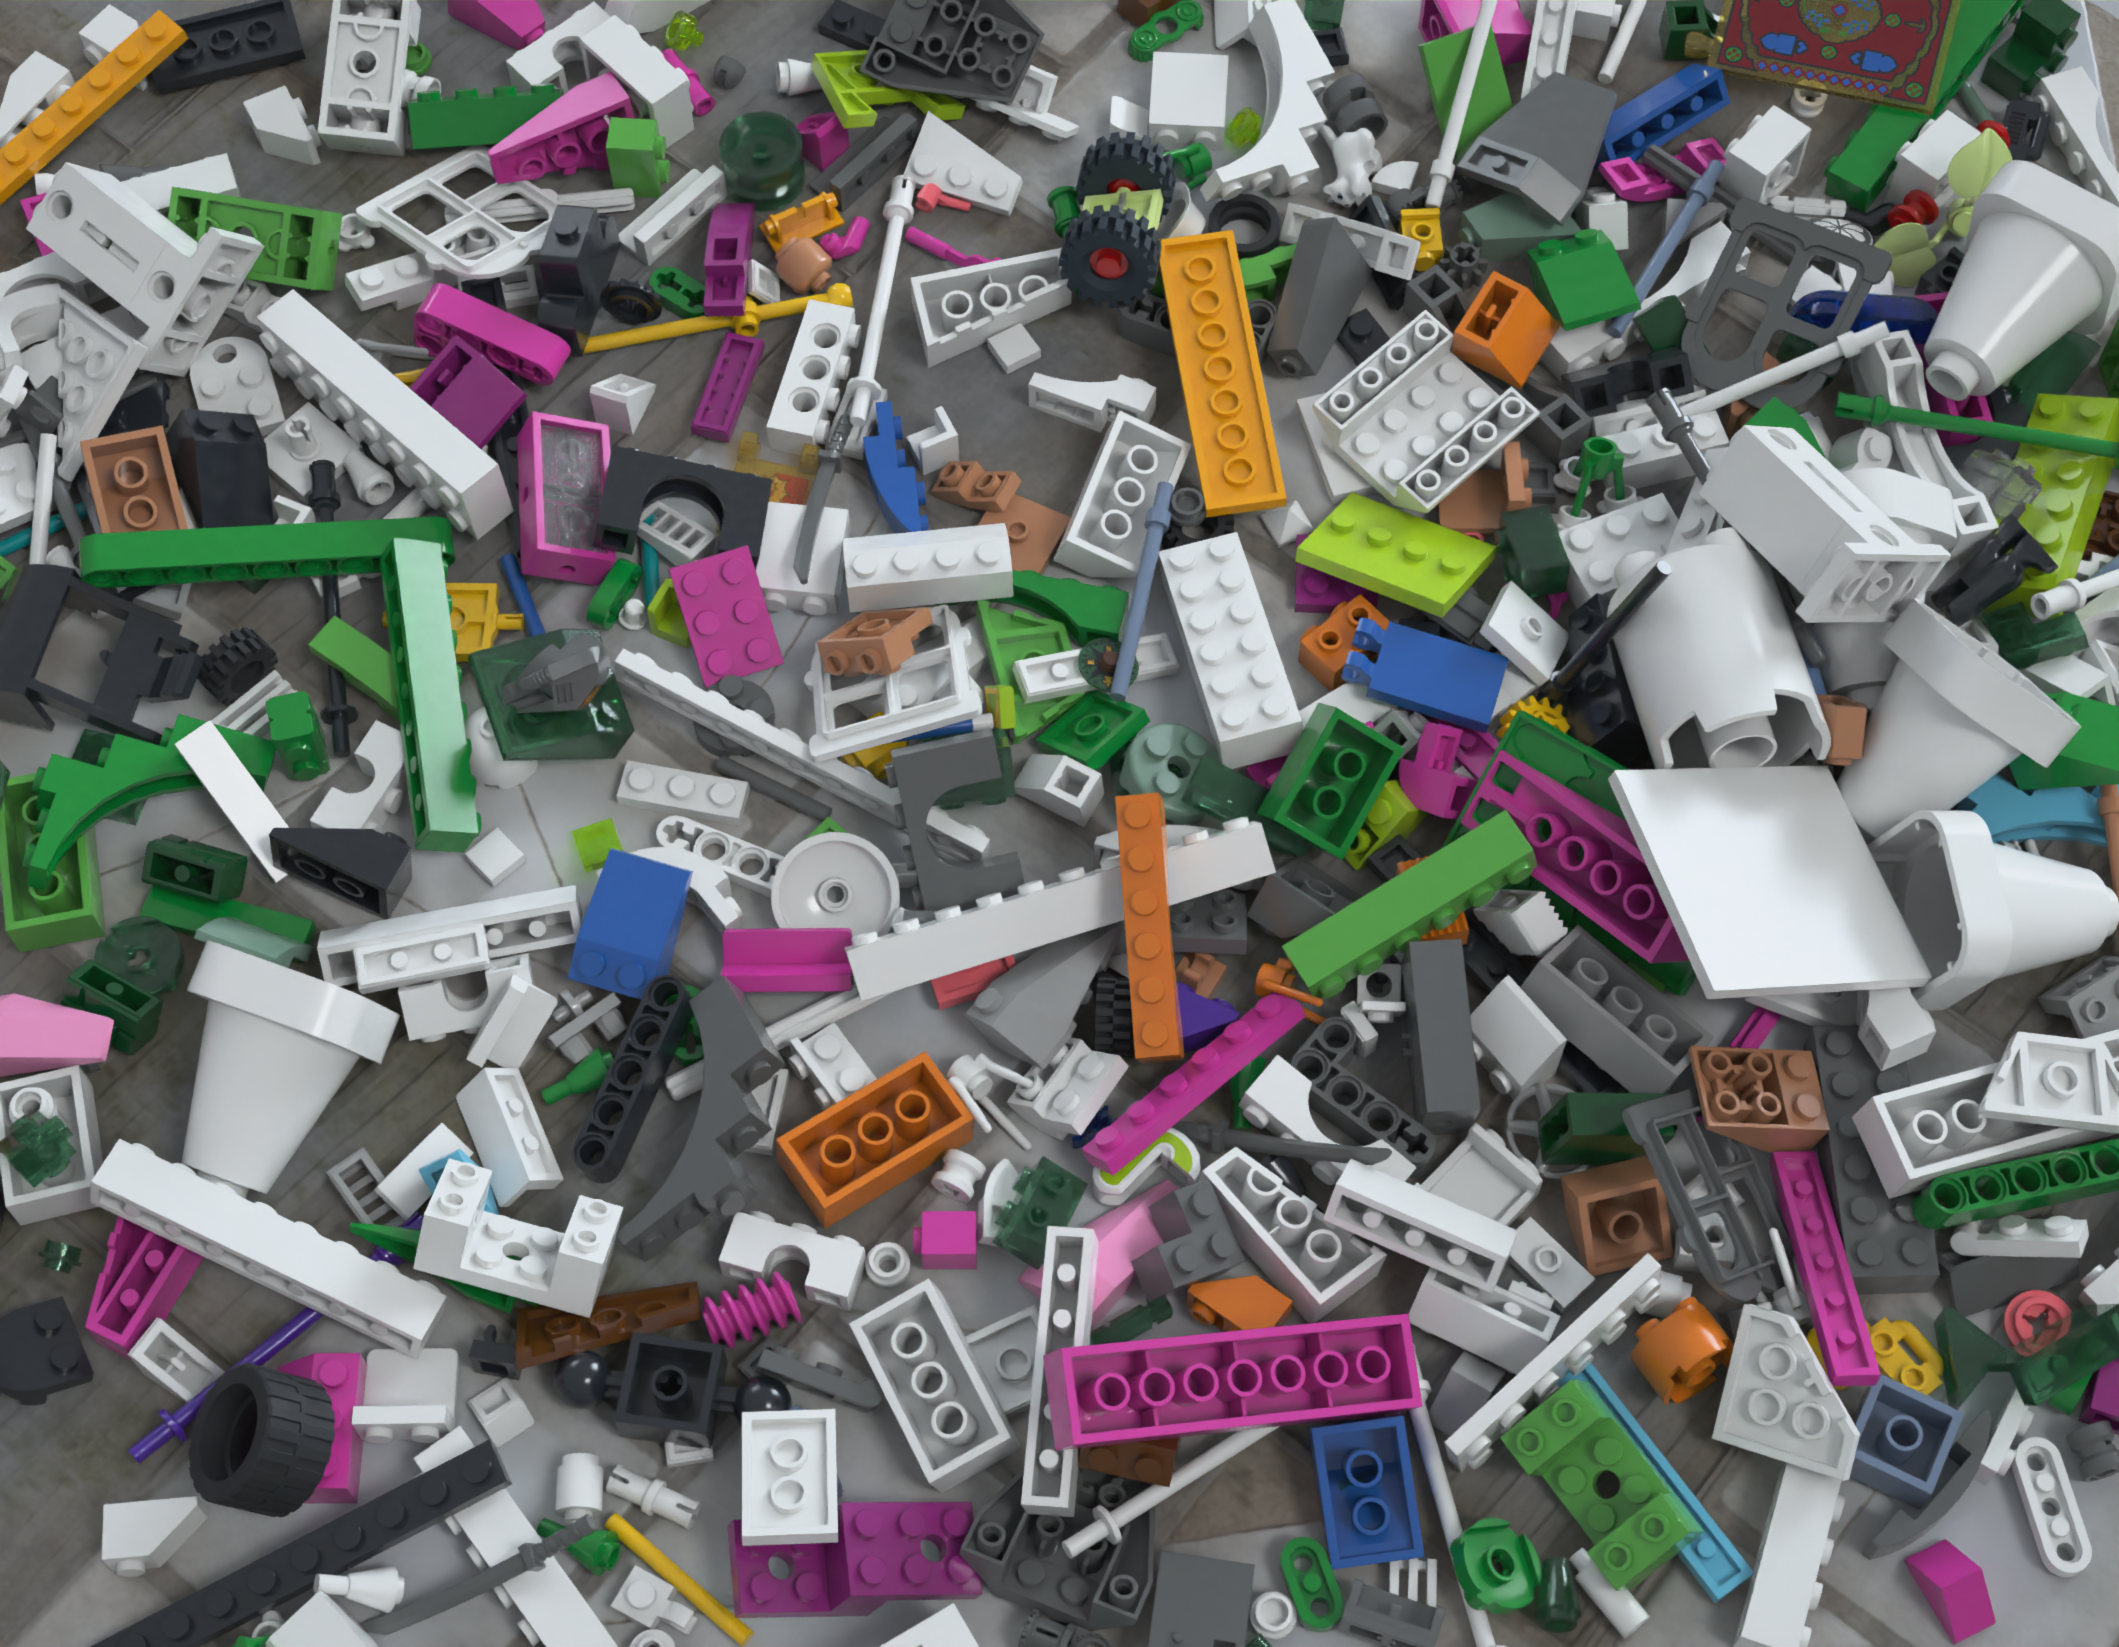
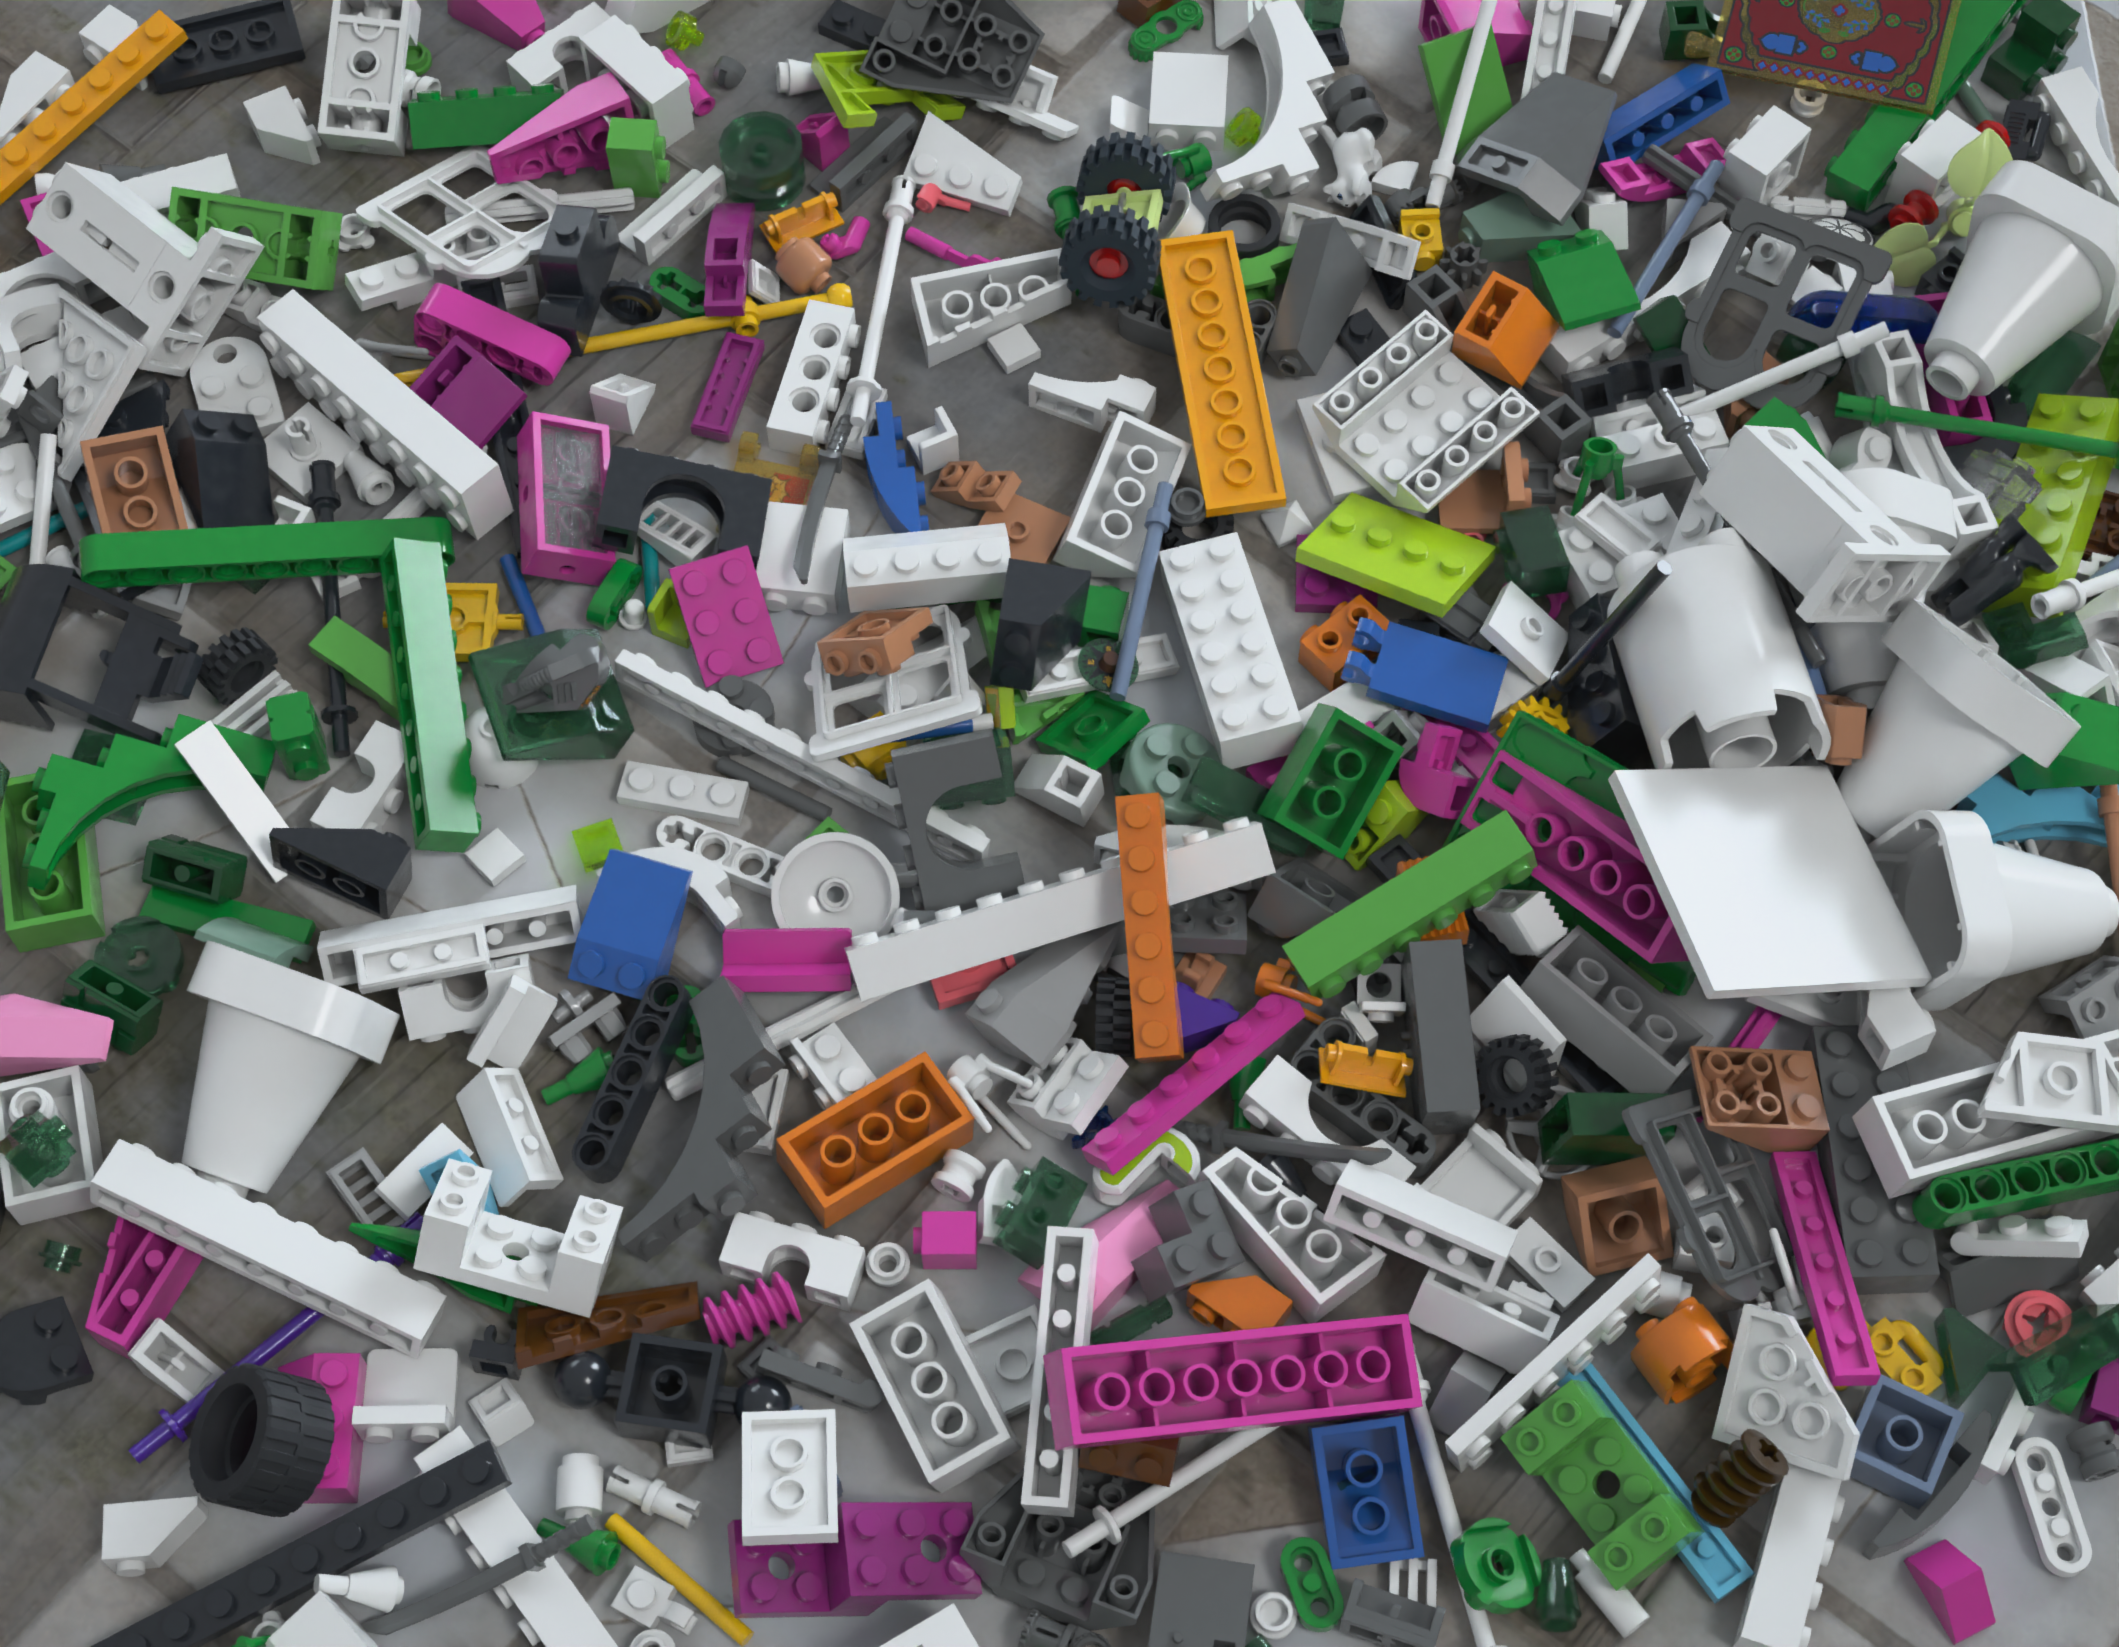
none -> black slope [989,558,1092,691]
none -> light orange hinge [1318,1040,1413,1098]
none -> black tyre [1475,1034,1559,1117]
none -> white tile [1573,492,1663,561]
none -> dark brown piece [1691,1429,1789,1528]
none -> white brick [1745,233,1810,285]

